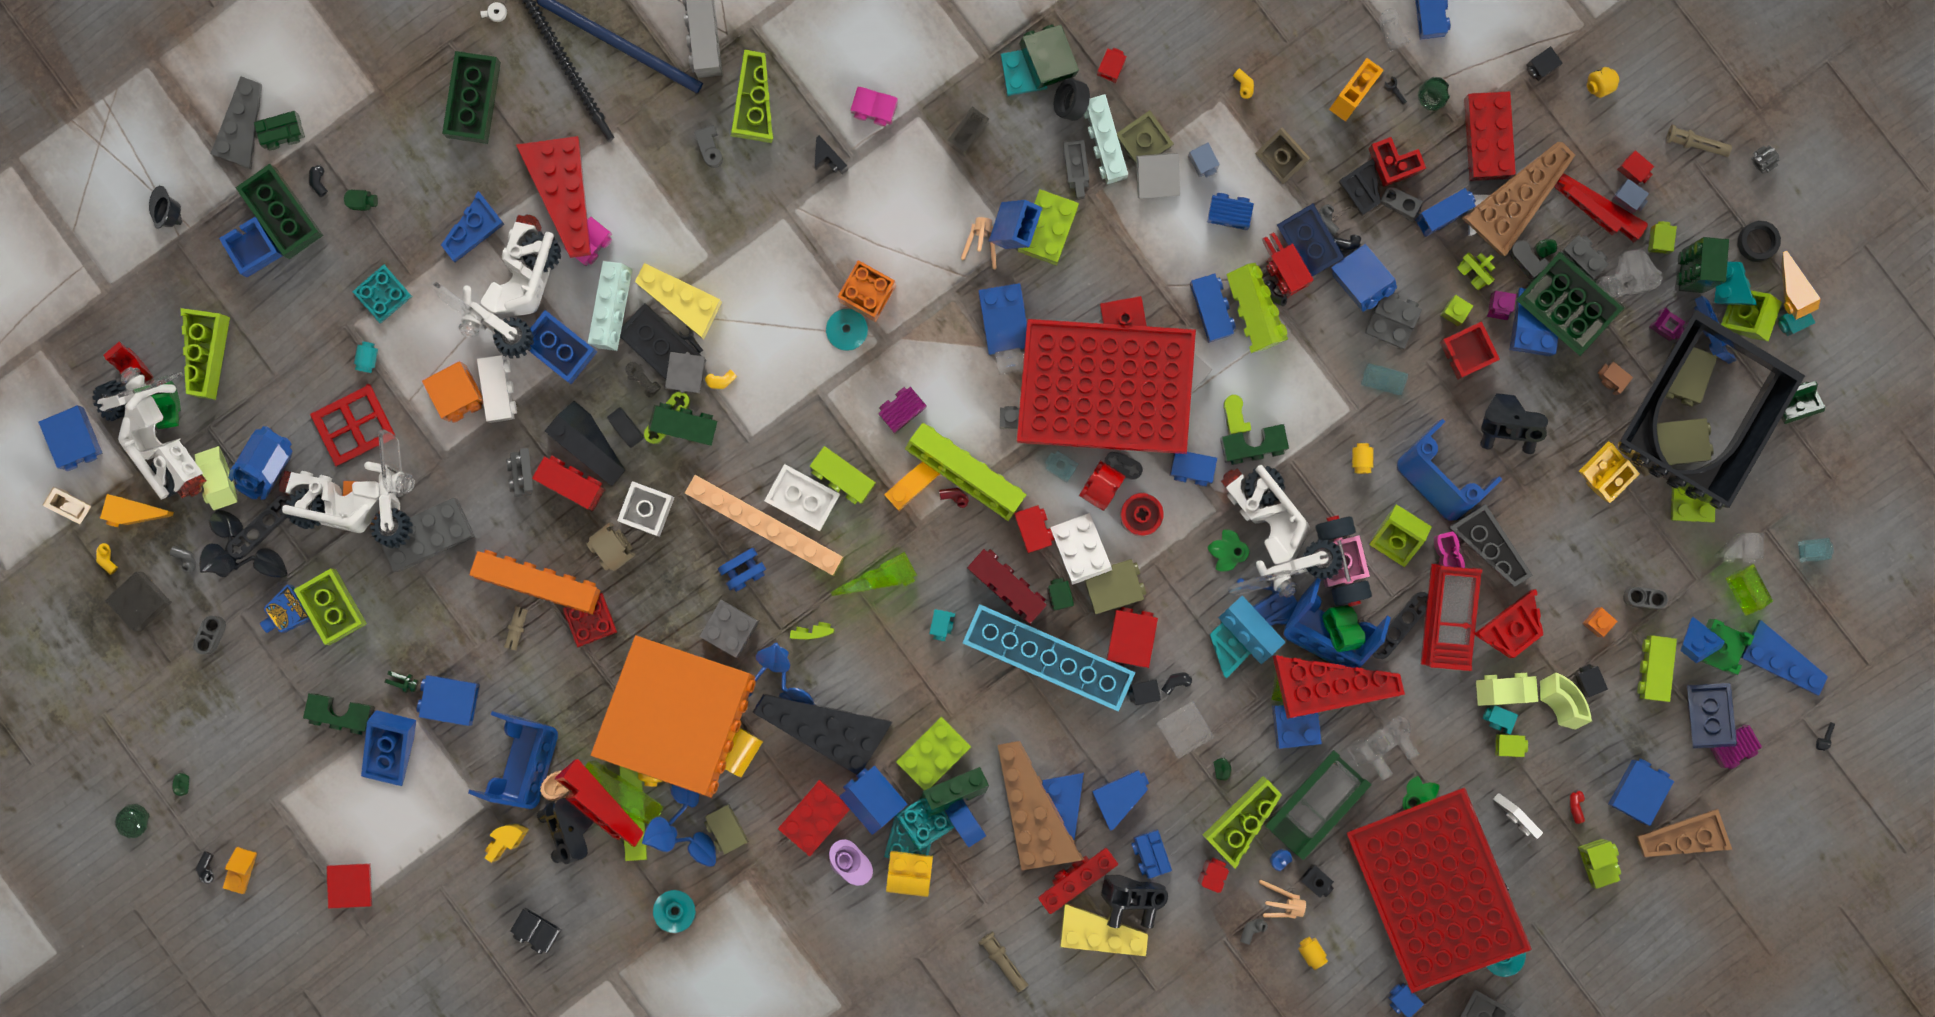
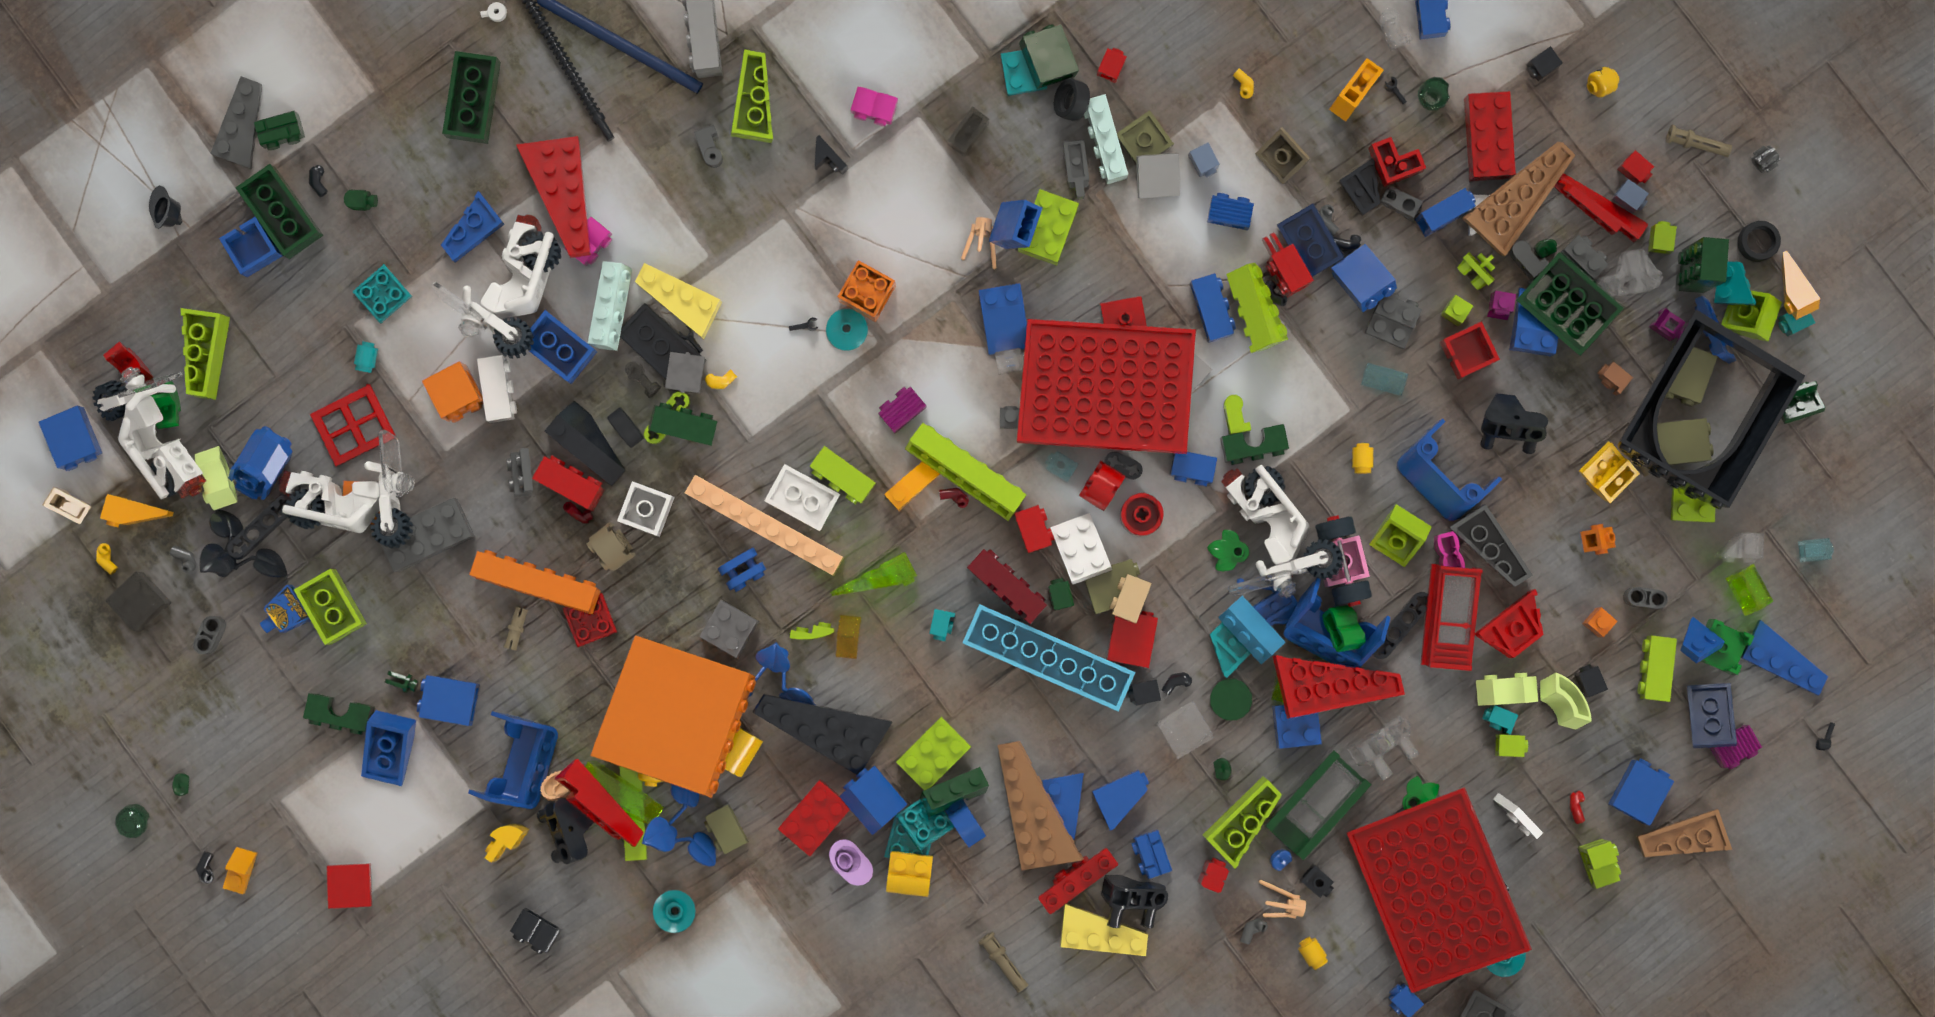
none -> dark red arm [563,501,594,524]
none -> black hand [789,317,818,331]
none -> clear yellow slope [836,615,862,659]
none -> tan brick [1109,574,1152,623]
none -> dark green tile [1210,679,1252,721]
none -> orange brick [1580,524,1616,555]

